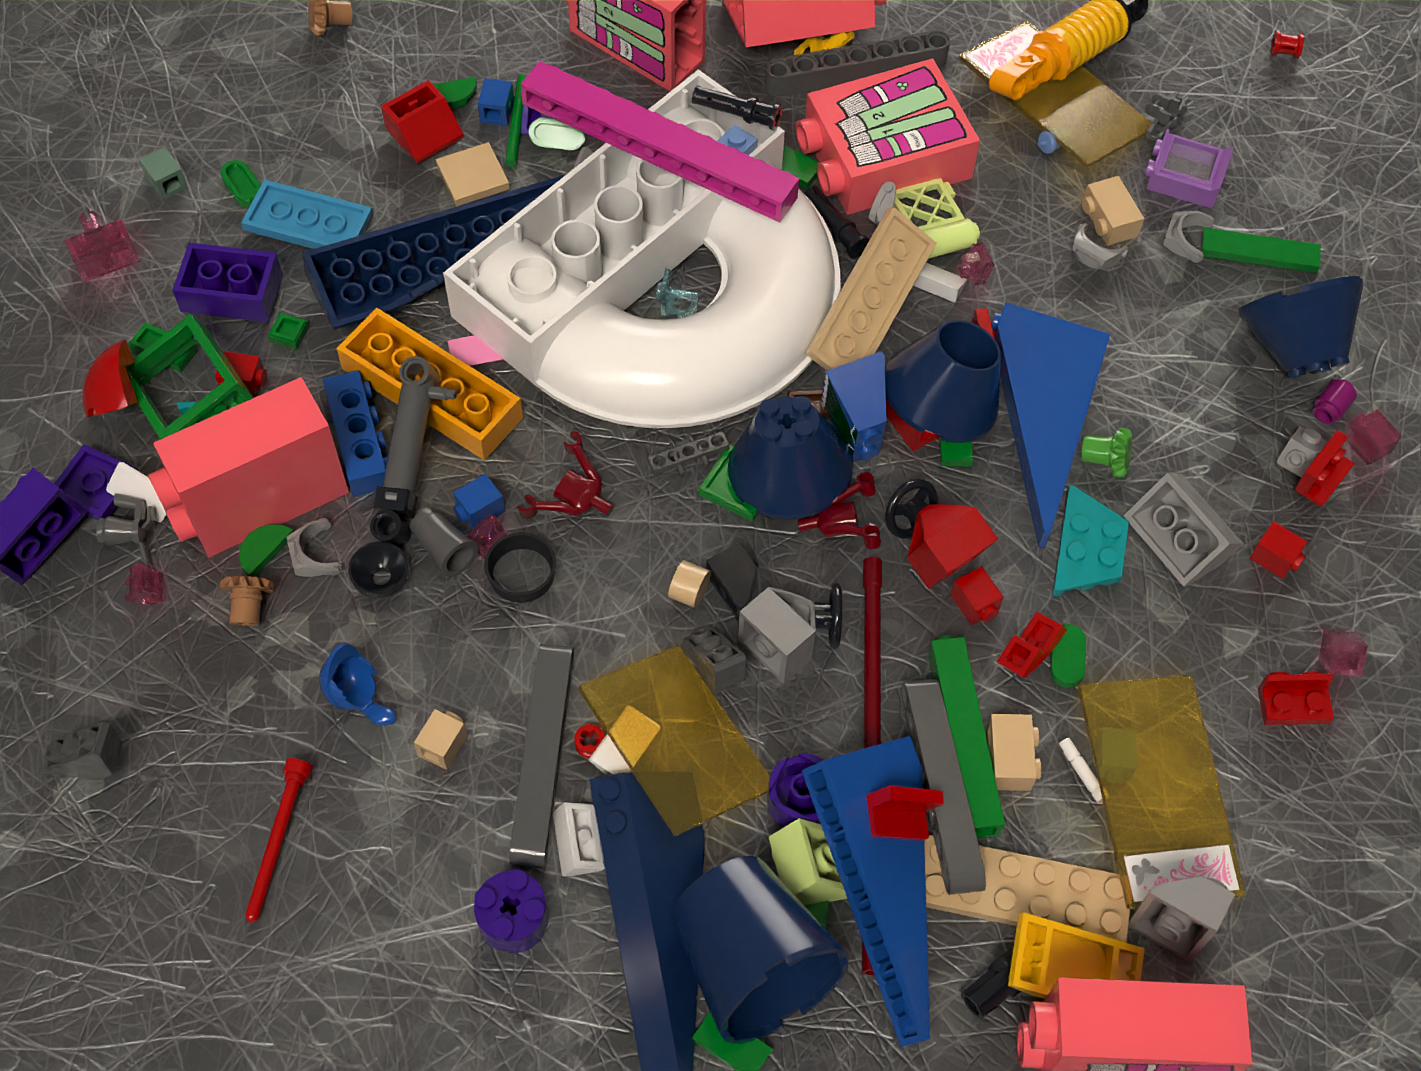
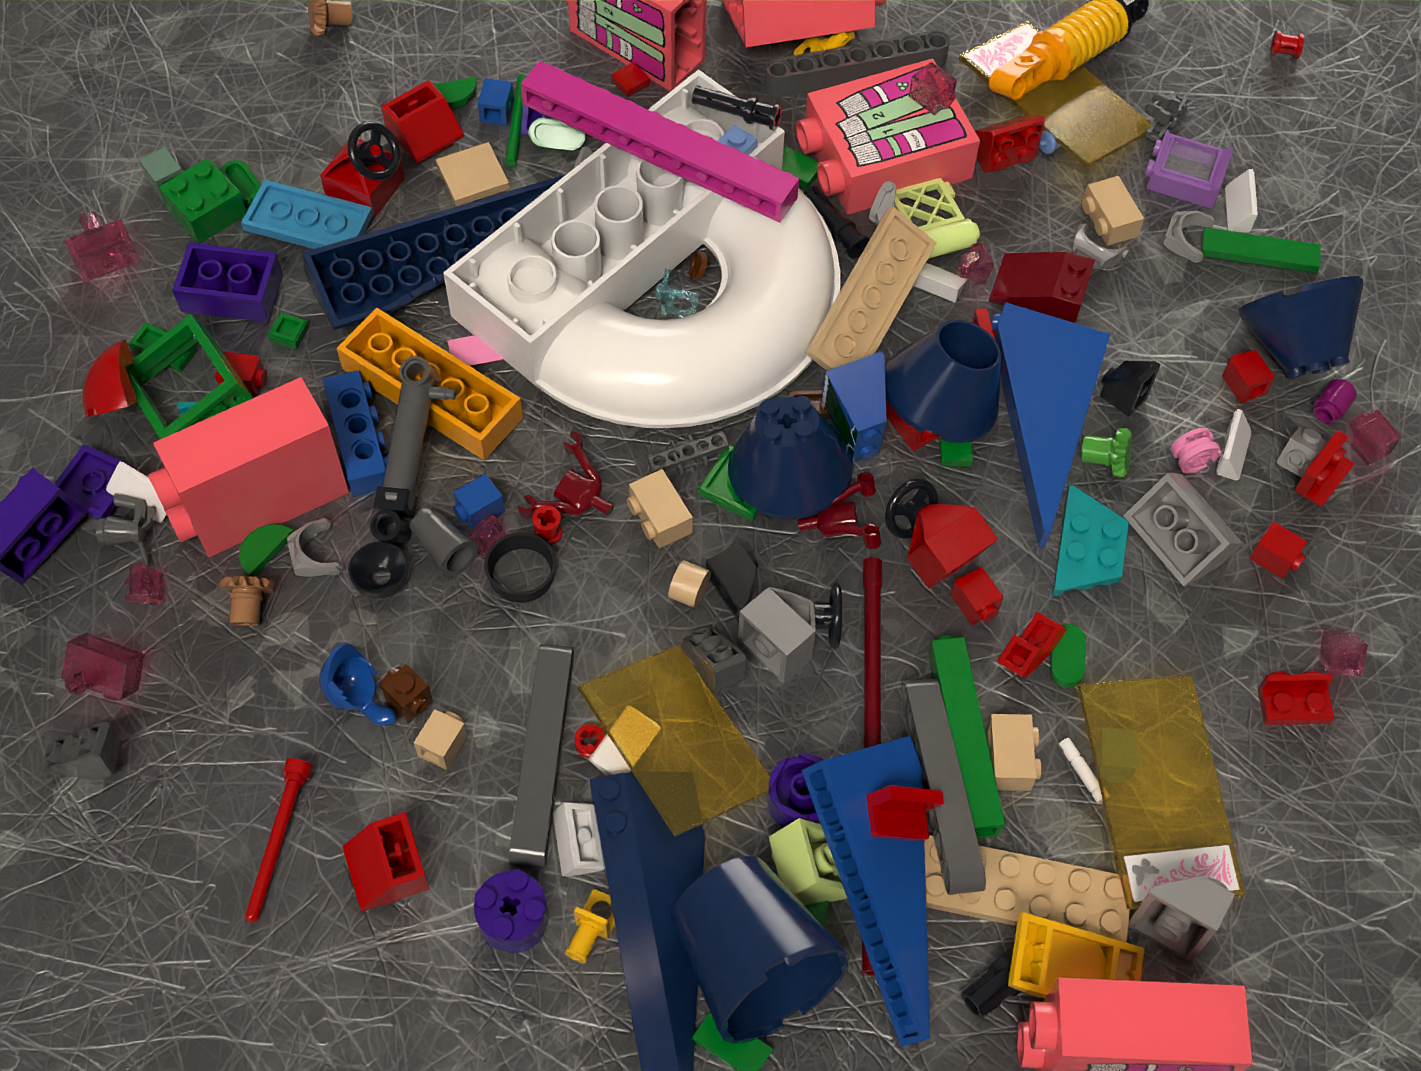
none -> clear pink brick [61,632,145,701]
none -> green brick [158,157,246,244]
none -> red piece [320,121,405,218]
none -> red slope [342,812,430,913]
none -> reddish brown brick [380,664,433,723]
none -> red bush [532,505,563,545]
none -> yellow bracket [565,889,615,964]
none -> red tile [611,62,650,97]
none -> tan brick [626,469,693,549]
none -> reddish brown piece [689,251,707,281]
none -> clear pink brick [909,62,957,115]
none -> red slope [974,115,1045,174]
none -> dark red slope [989,251,1095,323]
none -> black slope [1100,361,1160,417]
none -> bright pink wheel [1170,428,1222,474]
none -> white slope [1216,409,1251,480]
none -> red brick [1222,349,1275,404]
none -> white slope [1225,169,1258,233]

